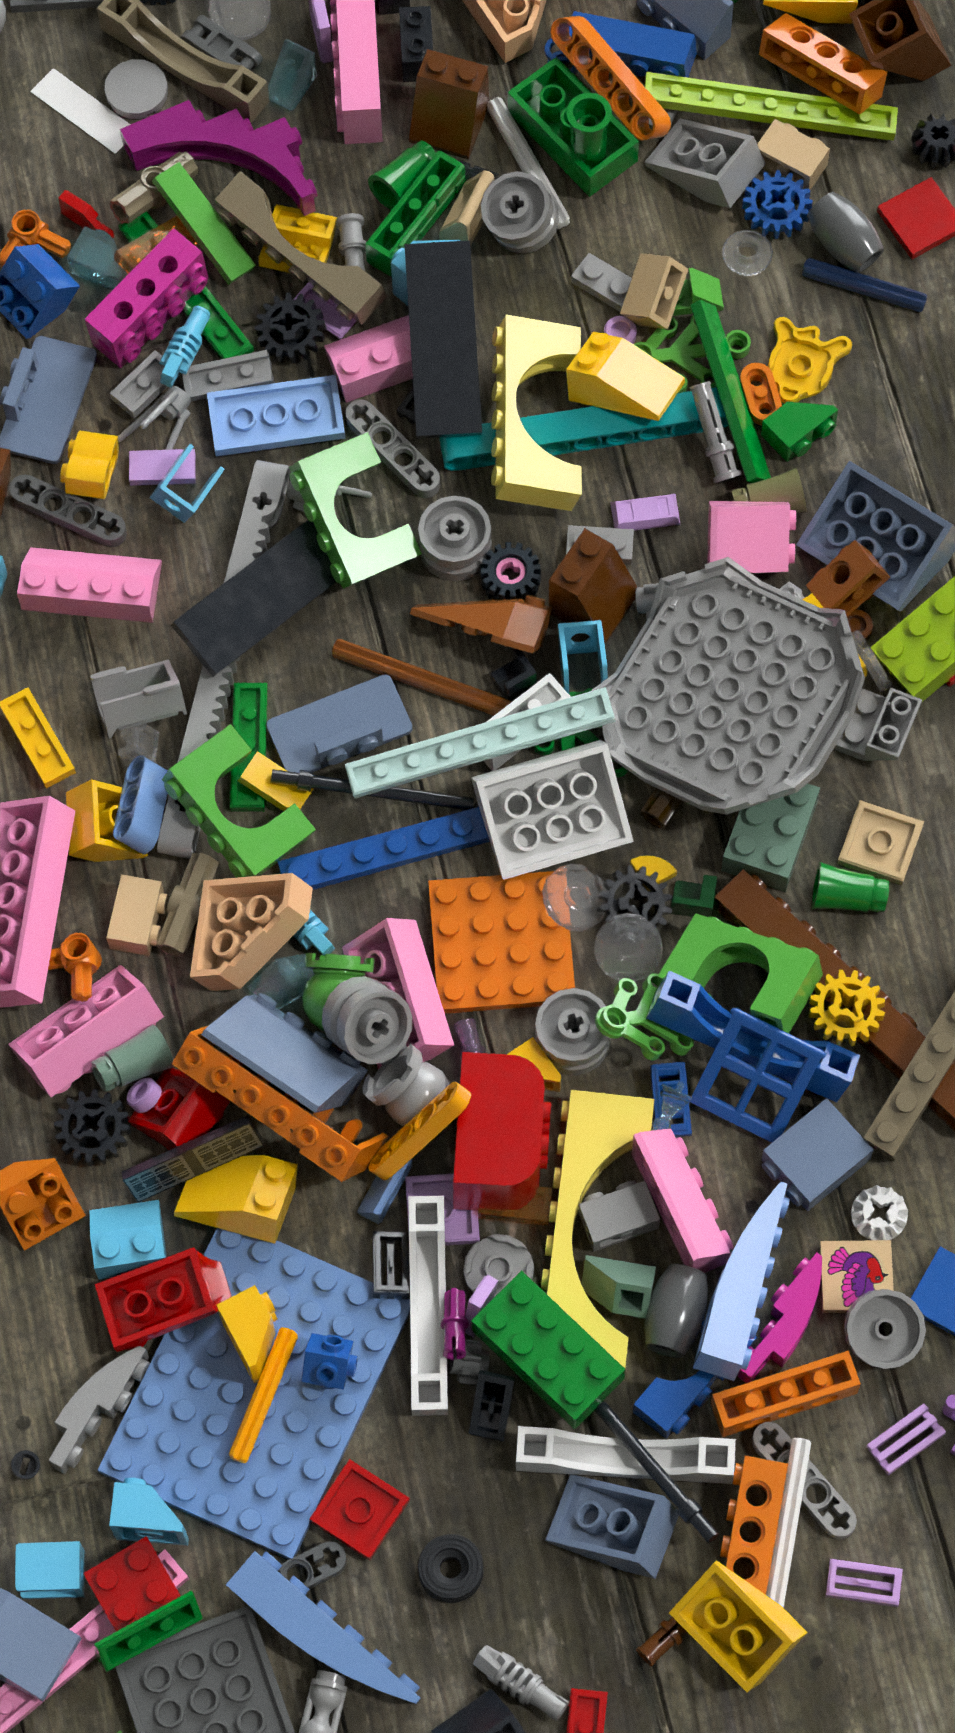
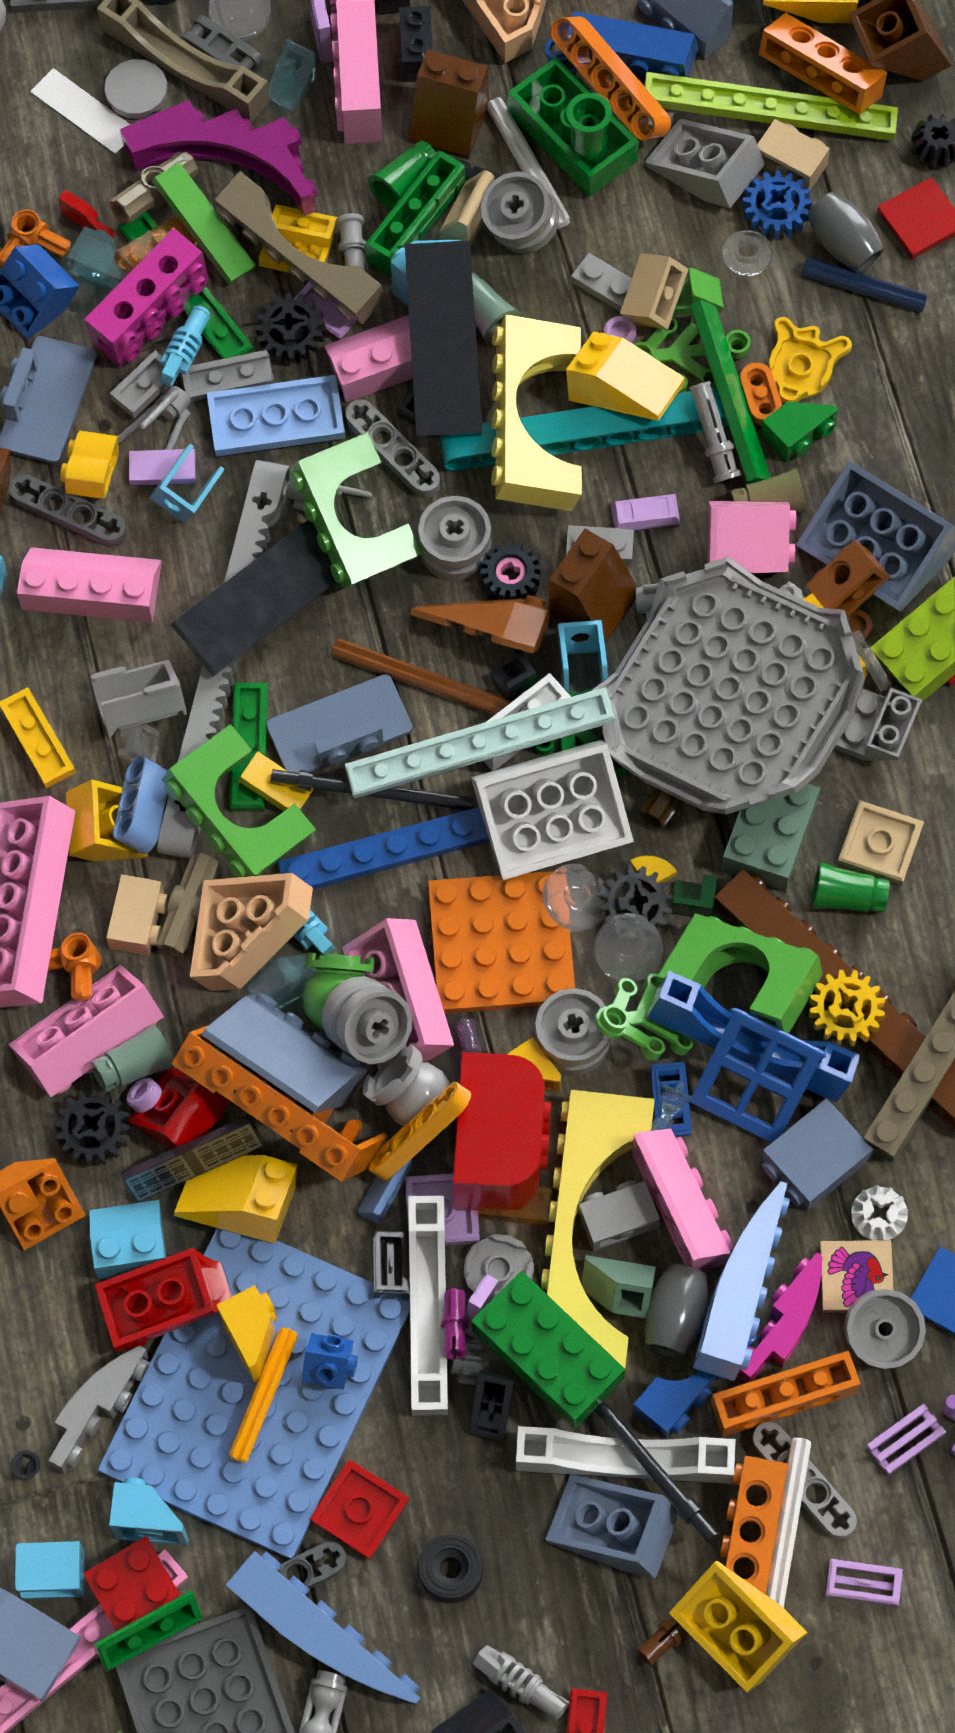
none -> sand green plant [472,273,521,344]

